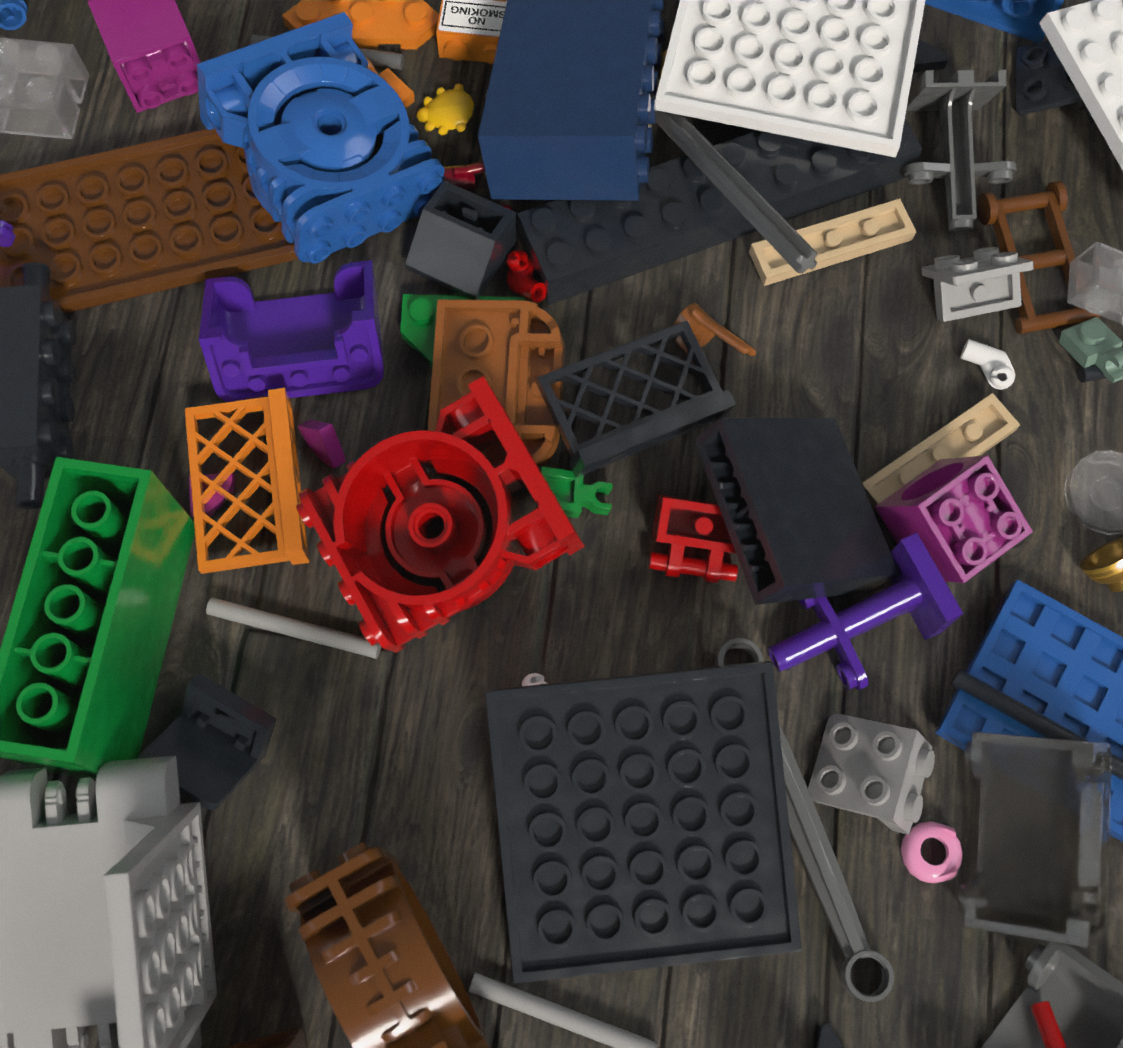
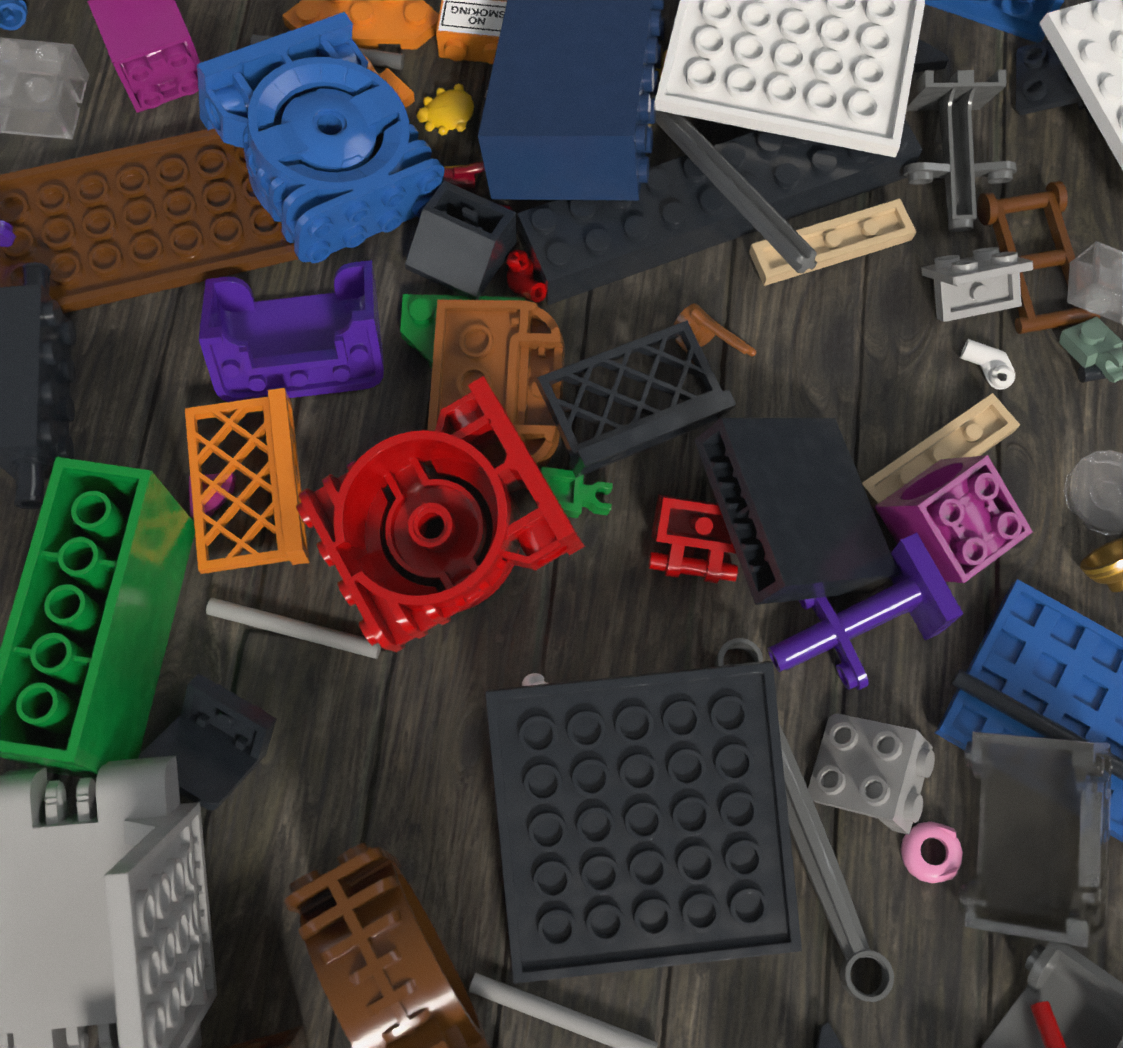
magenta tile [298,419,346,468] -> none

